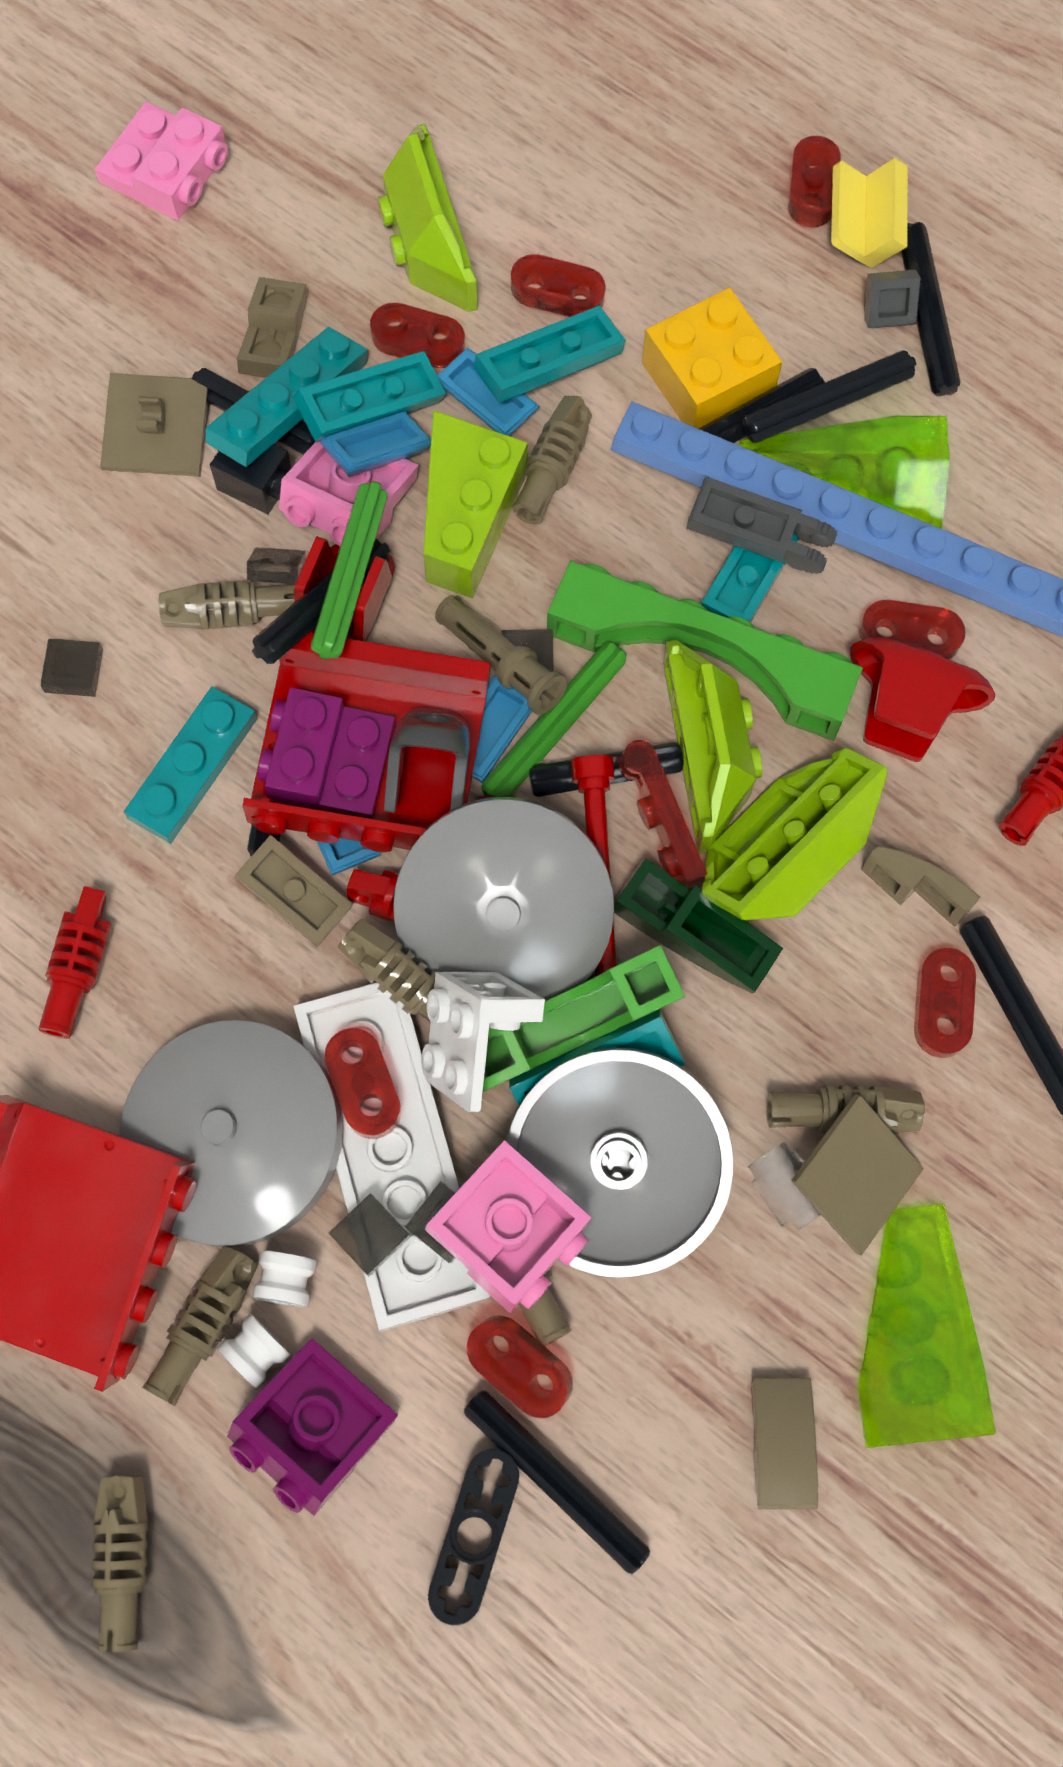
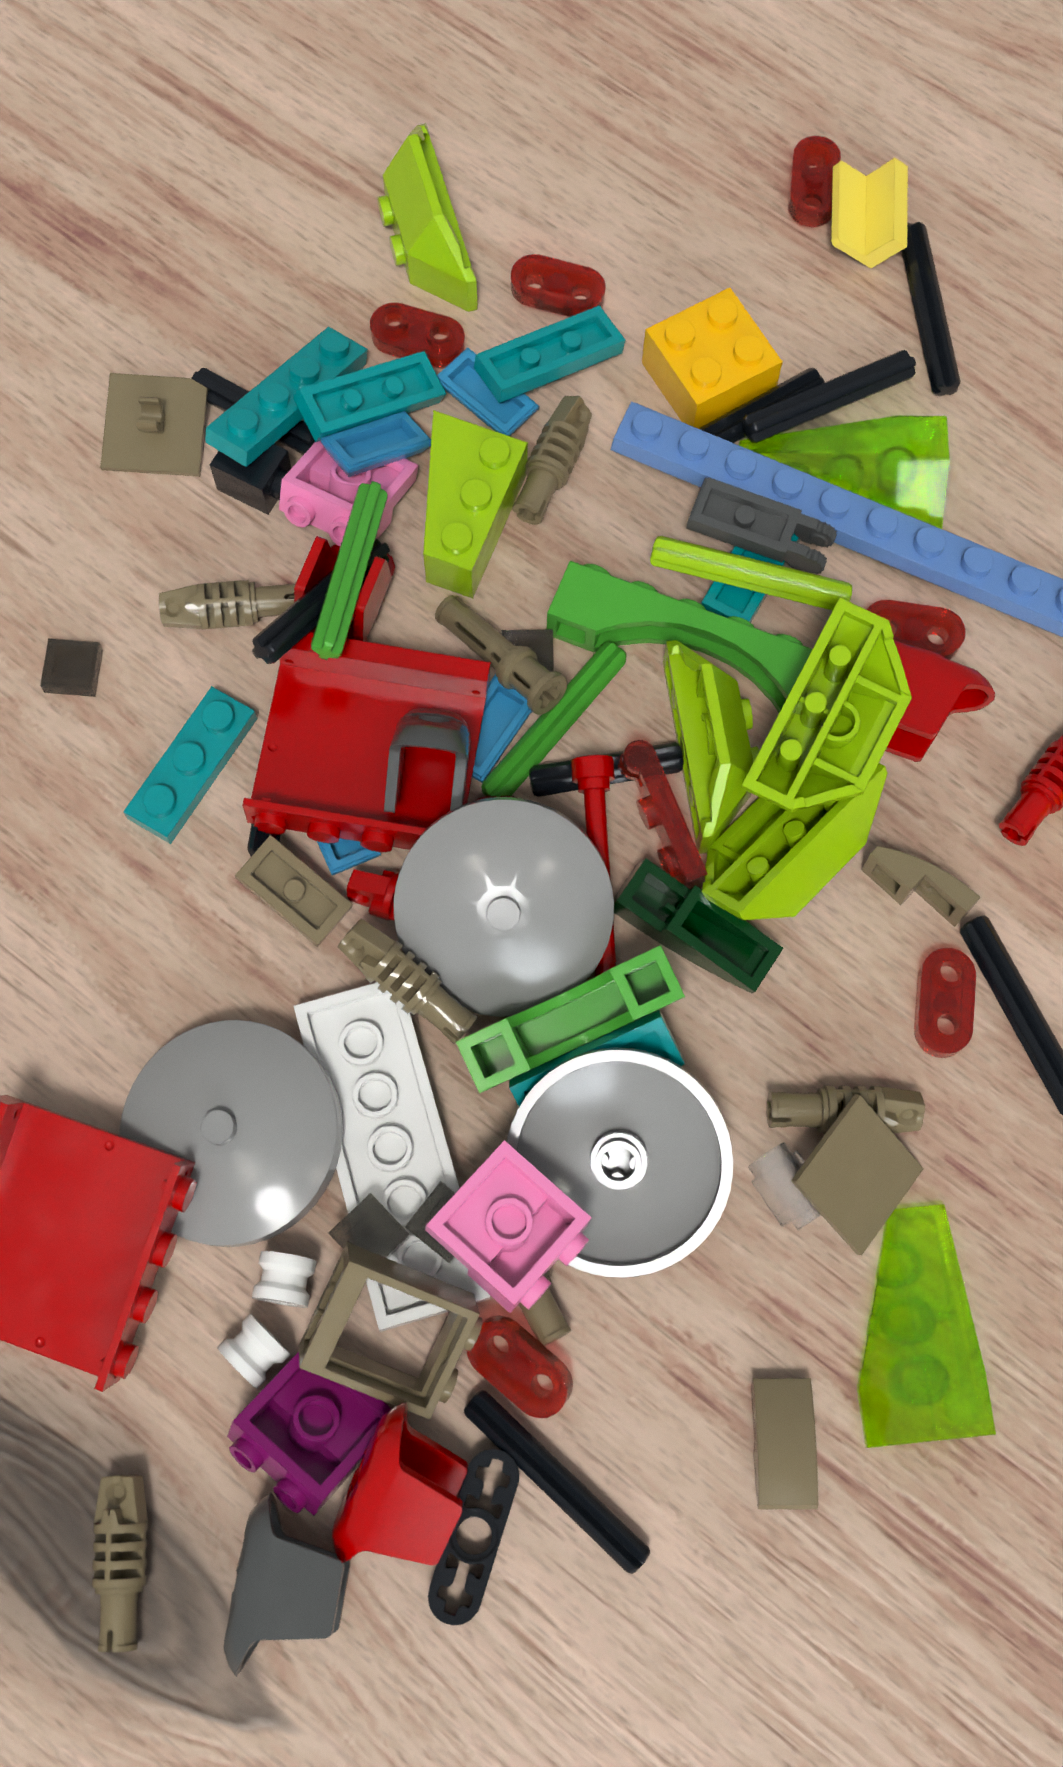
red hinge [38,886,112,1039] -> none
bright pink plate [95,101,228,220] -> none
dark tan hinge [142,1246,258,1406] -> none
dark tan slope [237,277,307,377] -> none
clear smoke tile [247,547,306,584] -> none
magenta plate [257,687,396,819] -> none
clear red plate [324,1028,401,1139] -> none
white bracket [421,972,545,1112] -> none
dark grey tile [864,269,920,328] -> none
none -> dark grey piece [223,1492,350,1677]
none -> dark tan window [299,1242,483,1419]
none -> red piece [332,1402,468,1566]
none -> lime axle [650,536,852,611]
none -> lime wedge [741,598,912,812]

